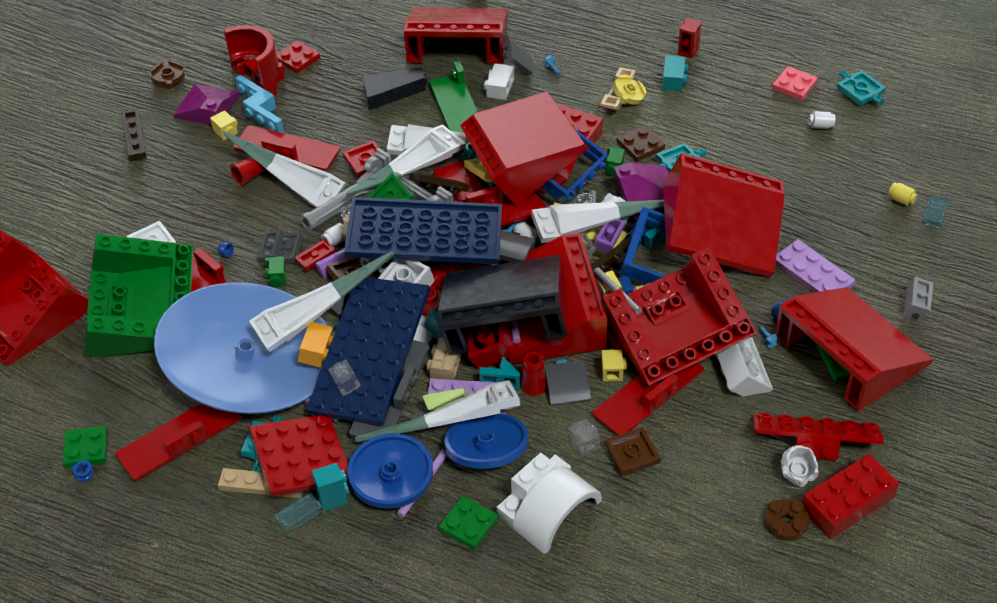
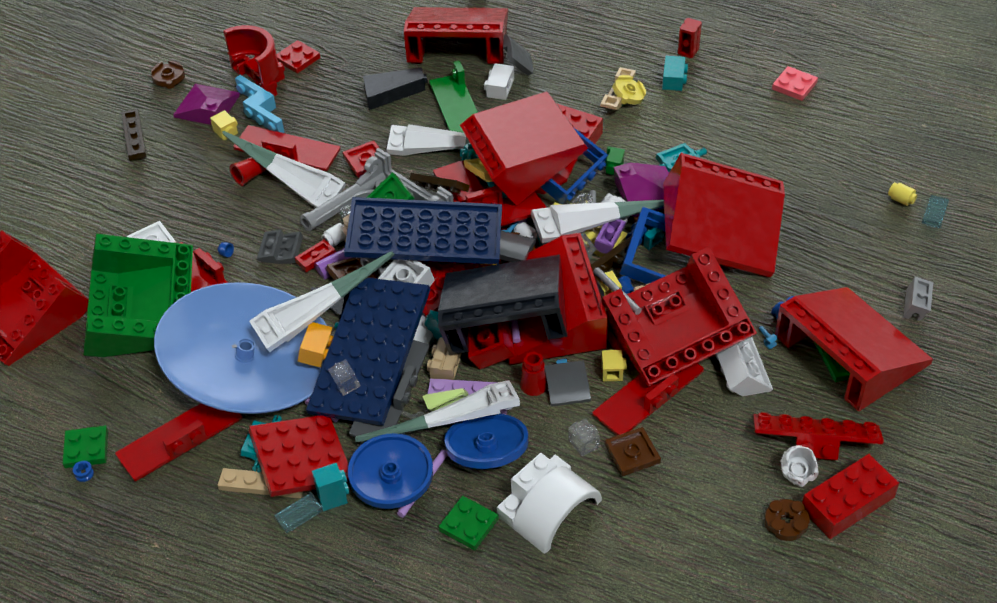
green brick [265,256,287,287] -> none
white plate [346,124,466,197] -> none
teal slope [479,357,520,389] -> none
dark azure hand [544,55,560,75] -> none
reddish brown plate [617,125,665,162] -> none
lavender plate [776,239,856,293] -> none
white brick [808,111,835,129] -> none
teal plate [837,69,886,106] -> none

